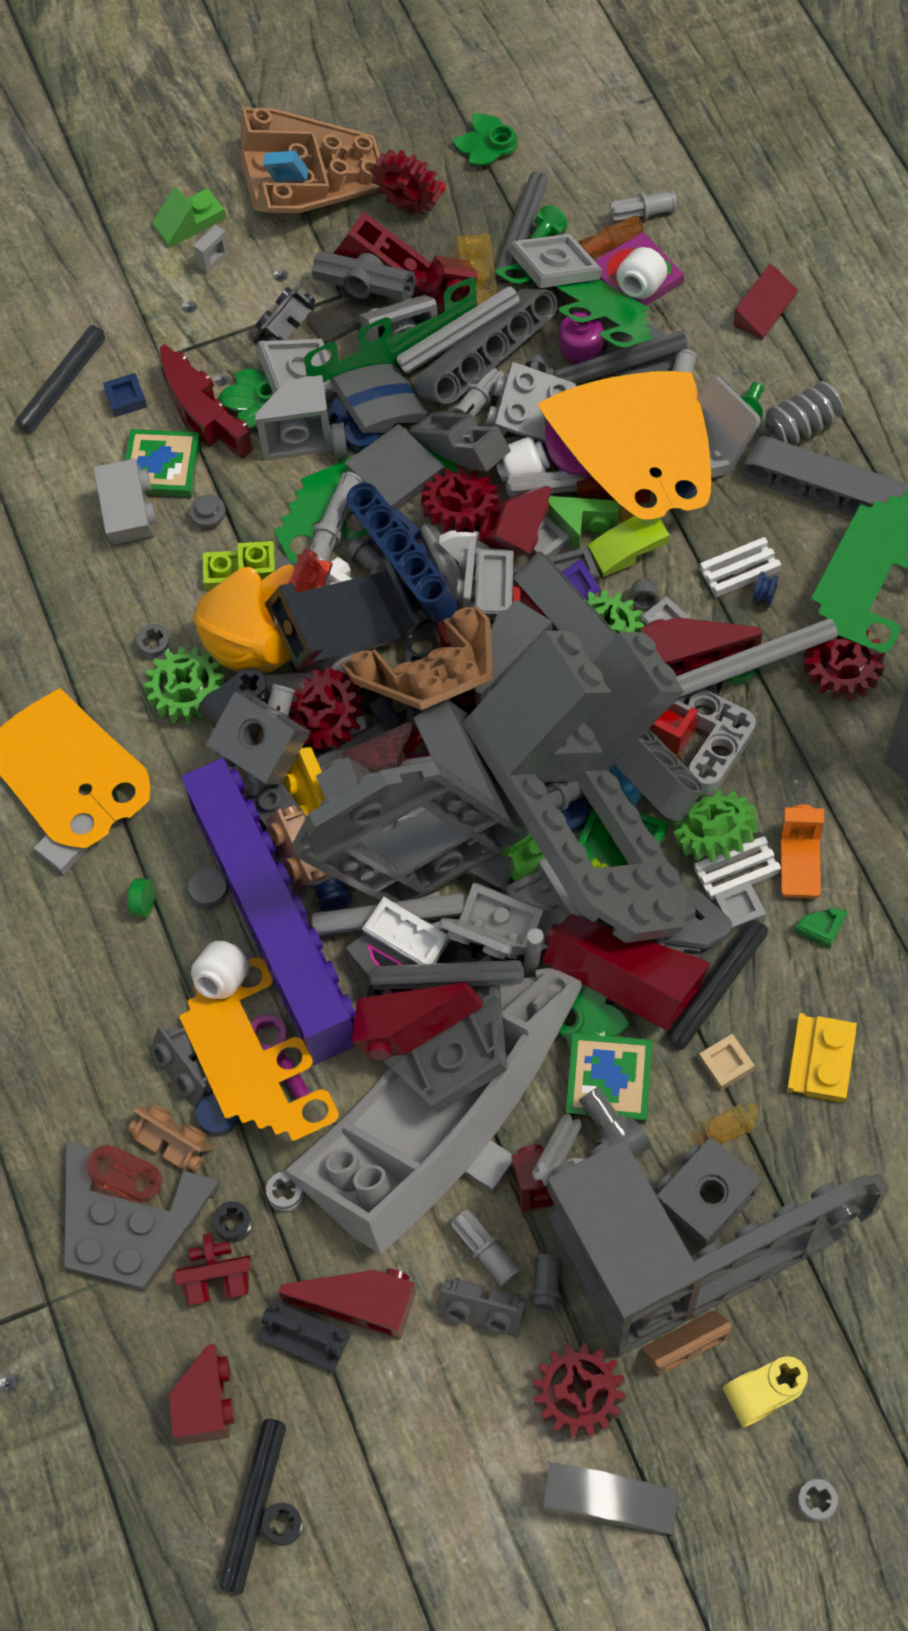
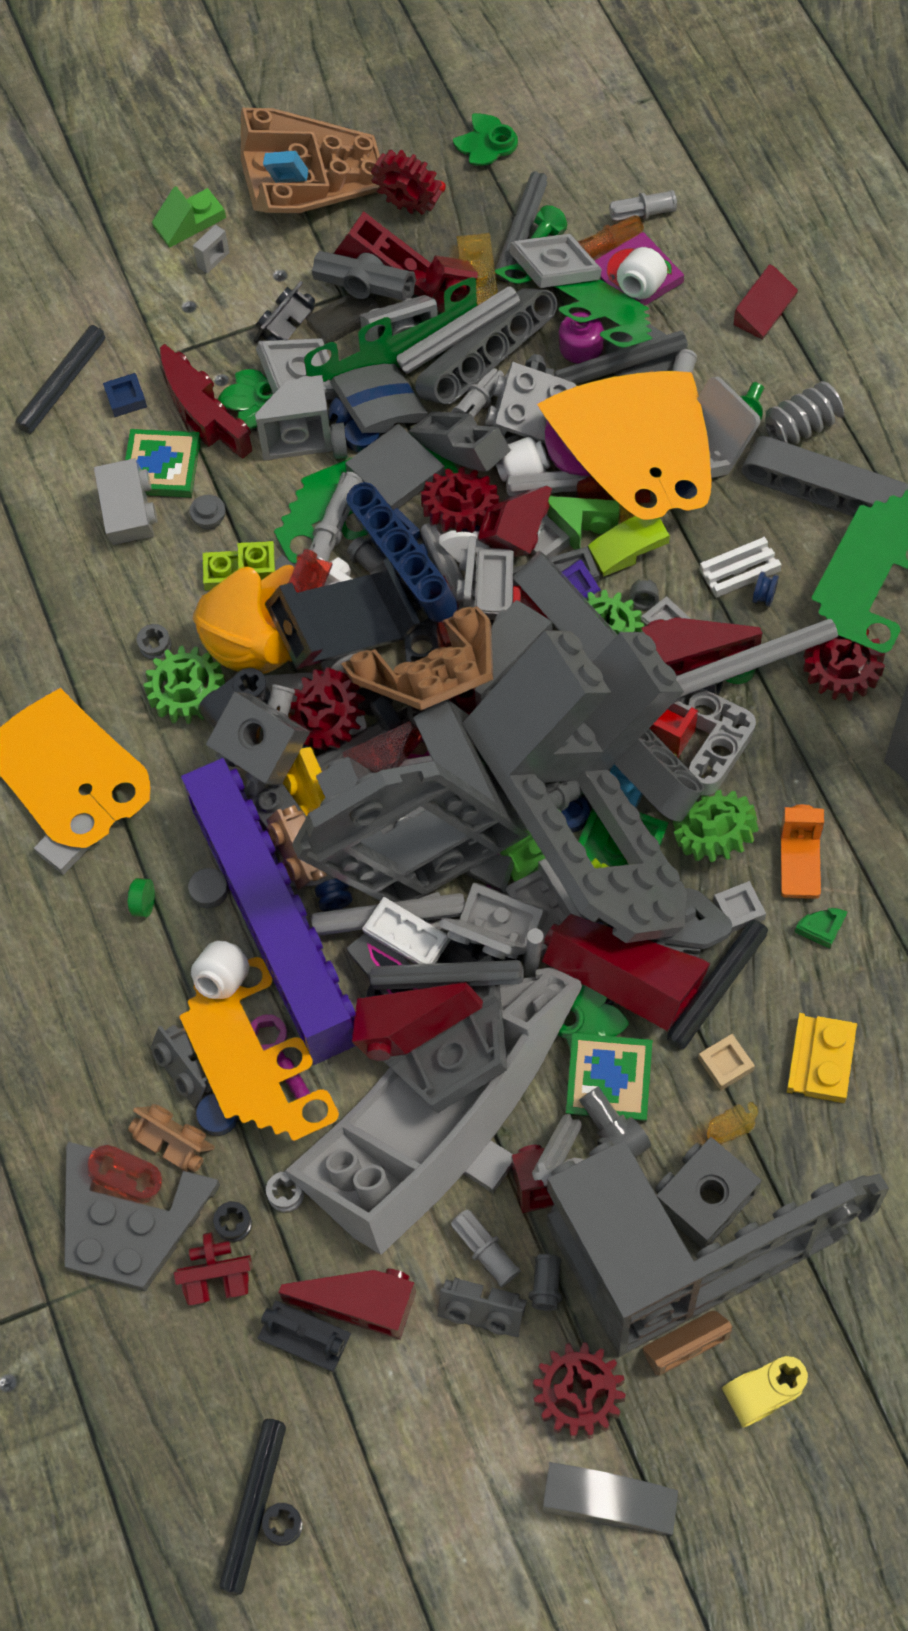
dark red slope [169,1344,235,1446] -> none
white tile [694,836,781,901] -> none
light grey bush [798,1479,838,1522] -> none

